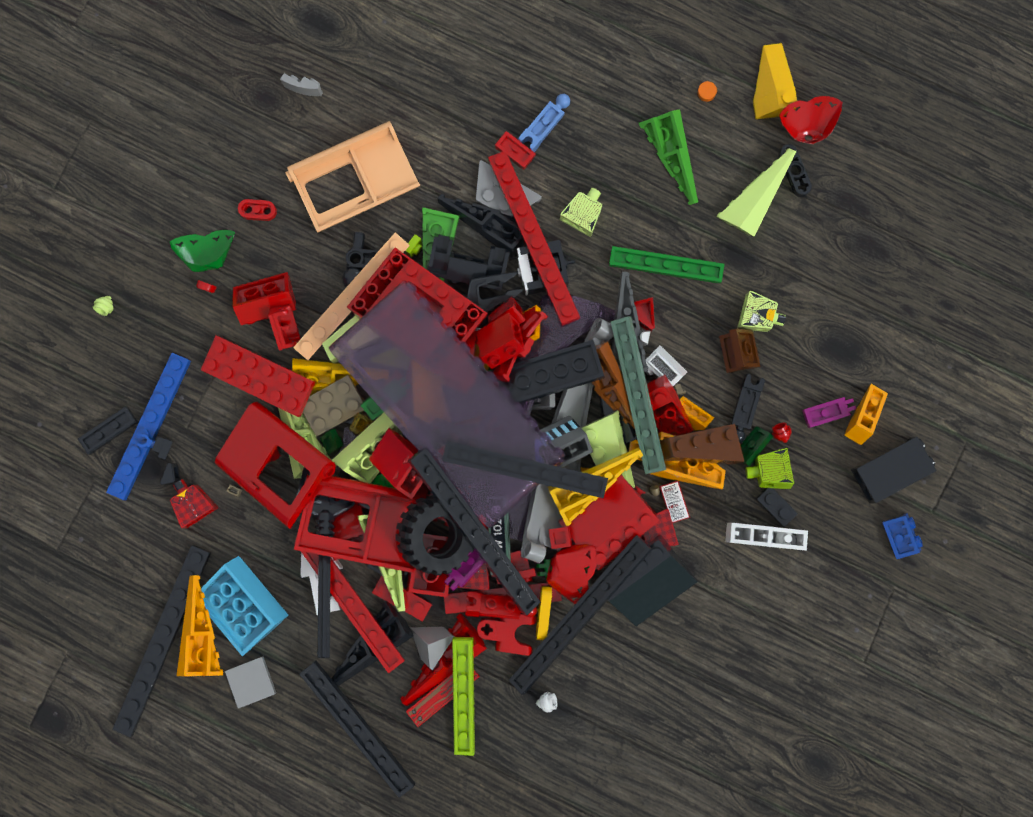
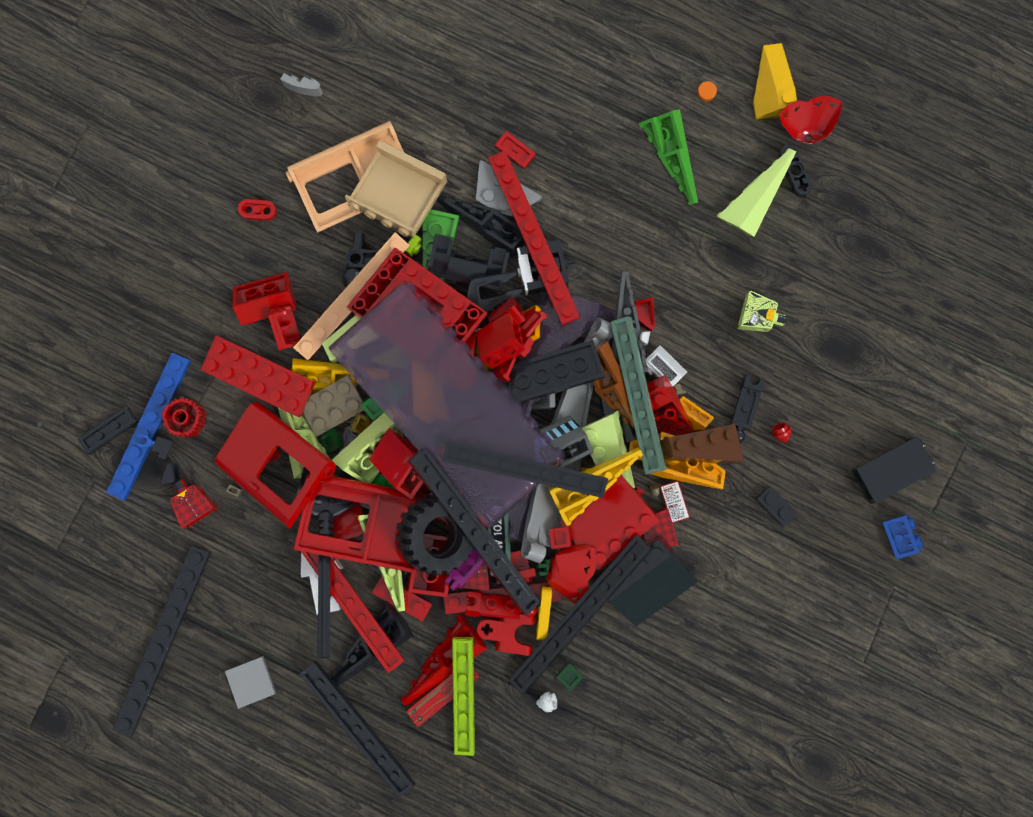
yellowish green plate [93,296,113,316] -> none
green piece [170,230,235,272] -> none
light orange wedge [176,575,223,676] -> none
red tile [196,280,217,293] -> none
medium azure slope [201,556,288,656] -> none
light grey slope [410,627,455,670] -> none
medium blue plate [518,94,570,152] -> none
yellowish green torso [560,188,602,237] -> none
green plate [609,246,724,284] -> none
reddish brown bracket [719,329,761,373] -> none
white brick [725,523,808,551] -> none
dark green plate [740,426,773,466] -> none
lime torso [745,448,794,489] -> none
magenta hinge [802,397,857,428] -> none
light orange slope [844,384,888,445] -> none
none -> red brick [161,397,207,438]
none -> tan panel [345,140,447,238]
none -> dark green plate [556,663,584,691]

